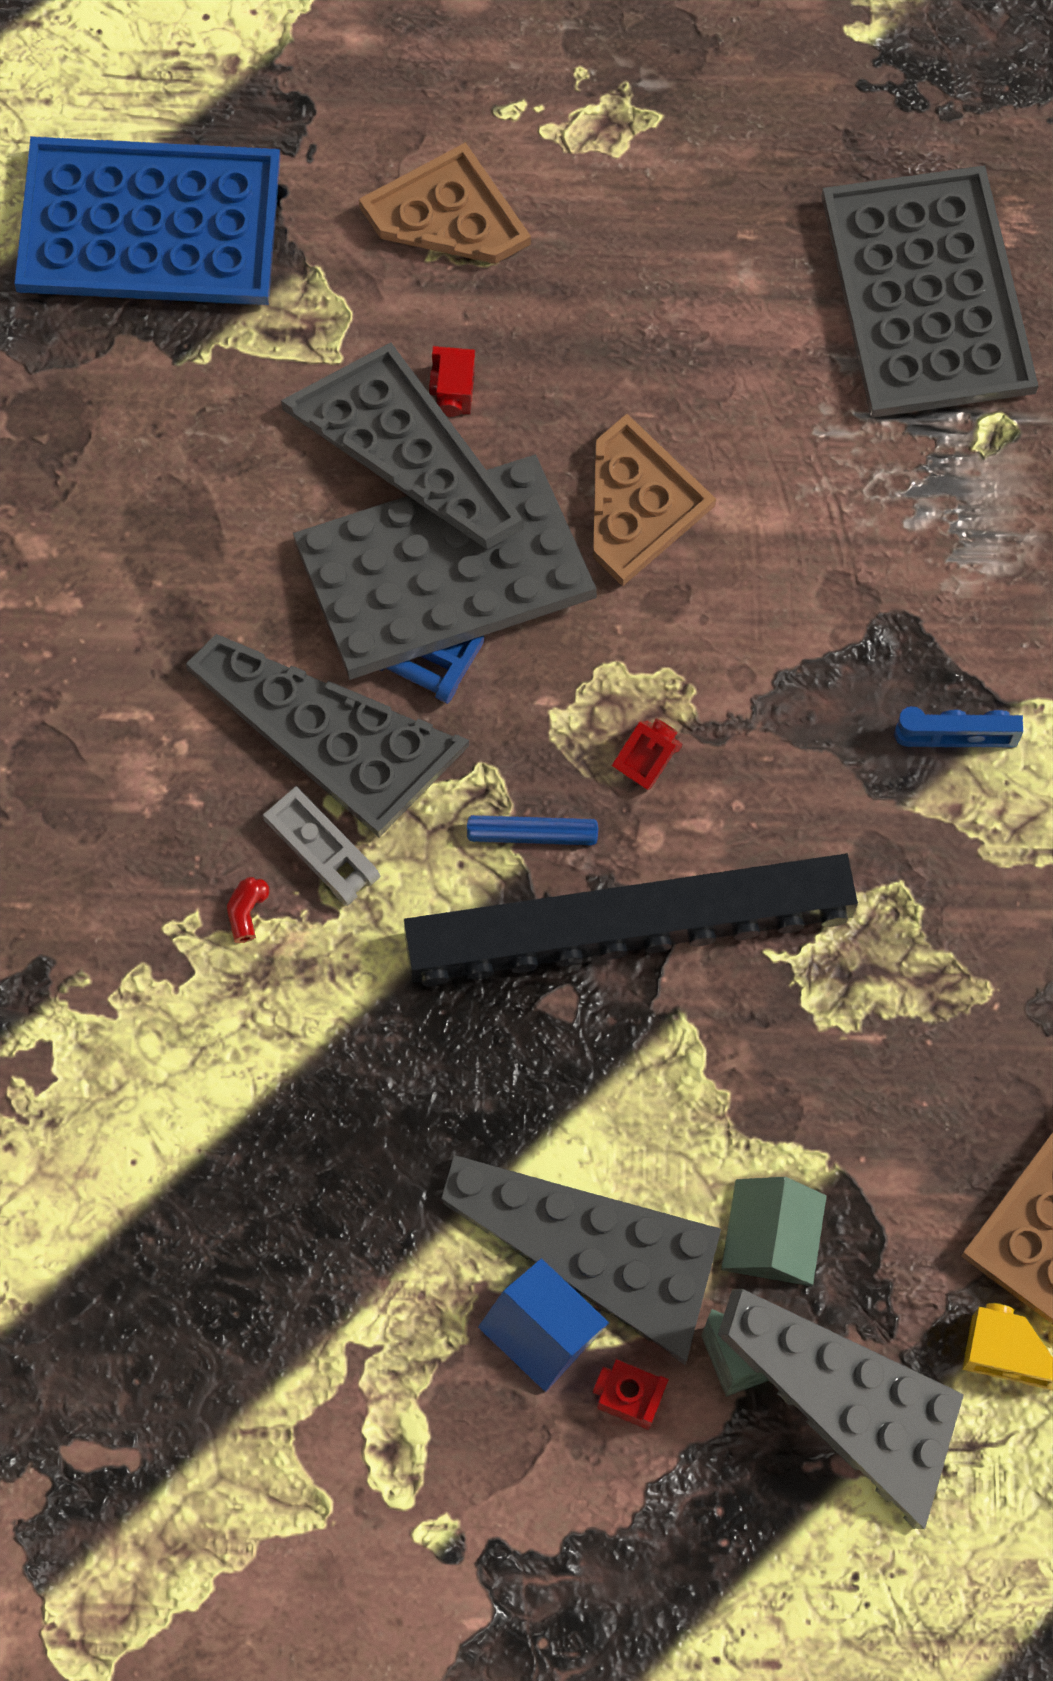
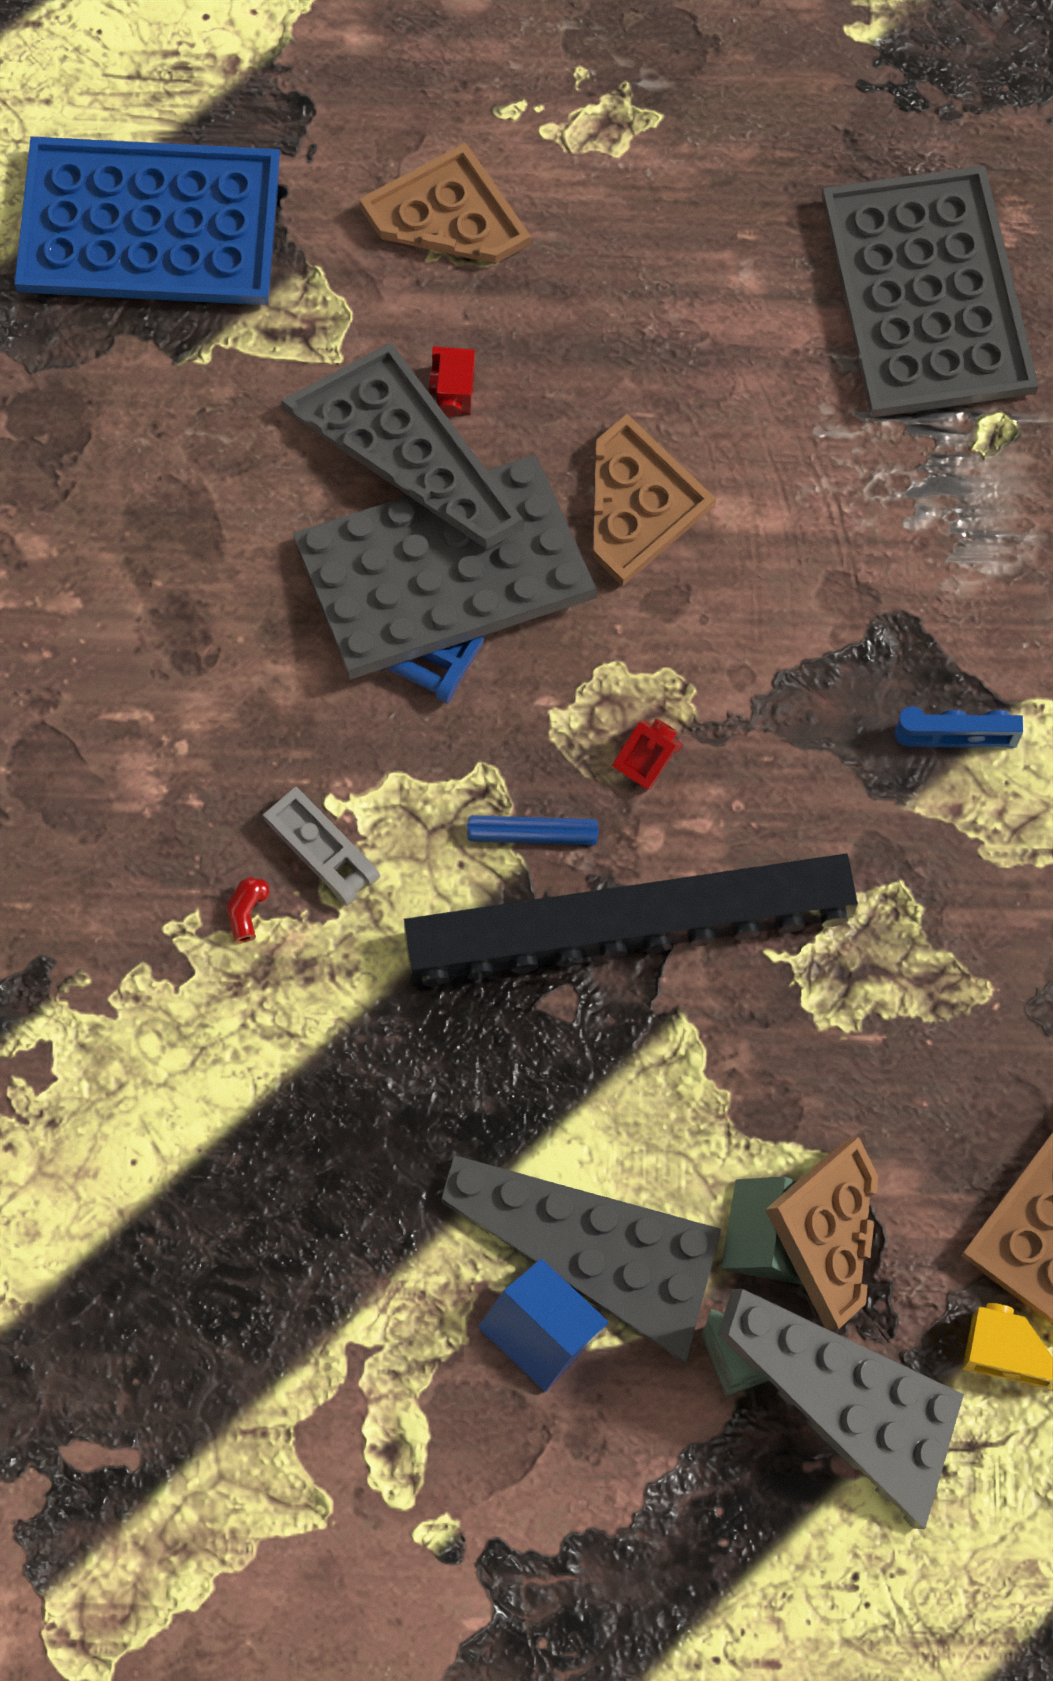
dark grey wing [186,634,469,838] -> none
red brick [593,1359,669,1430] -> none
none -> medium nougat plate [765,1137,879,1330]

